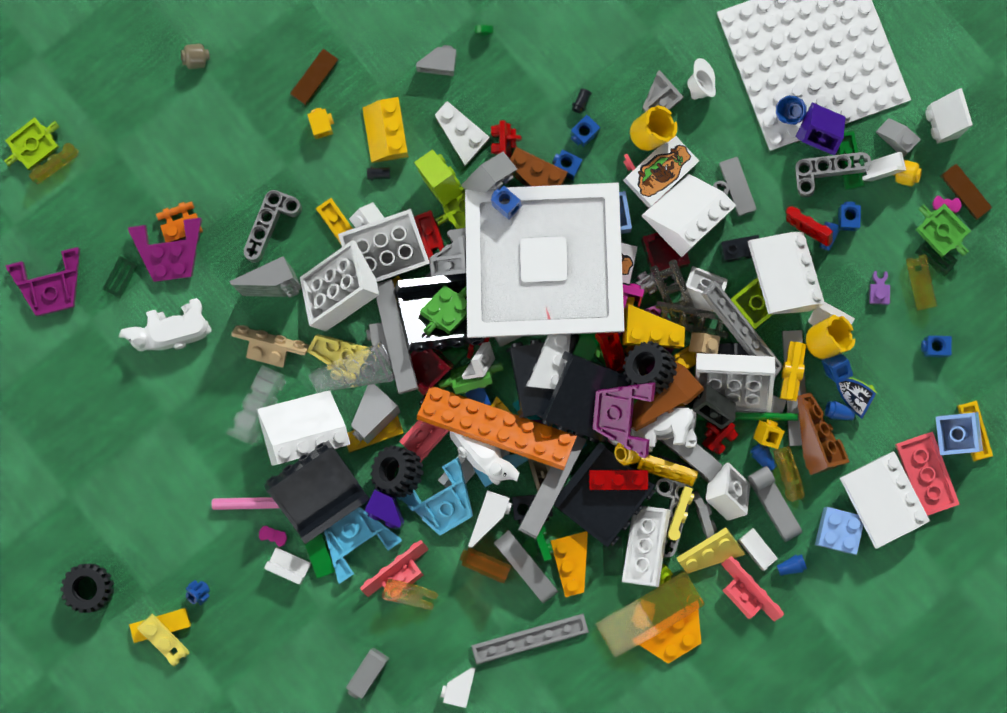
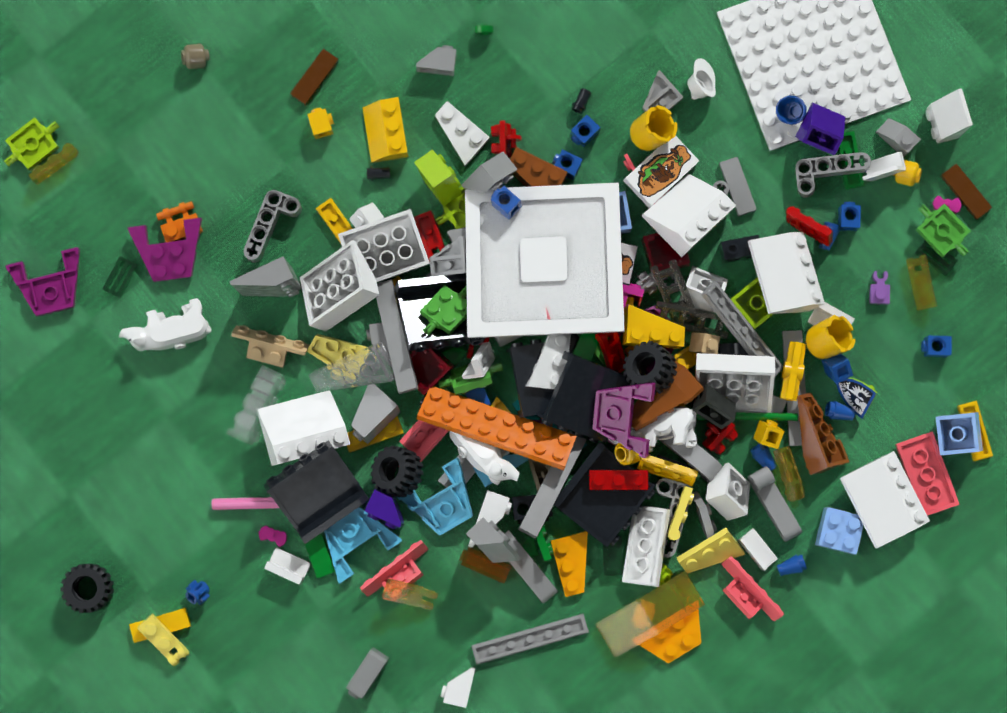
none -> light grey slope [466,518,521,563]

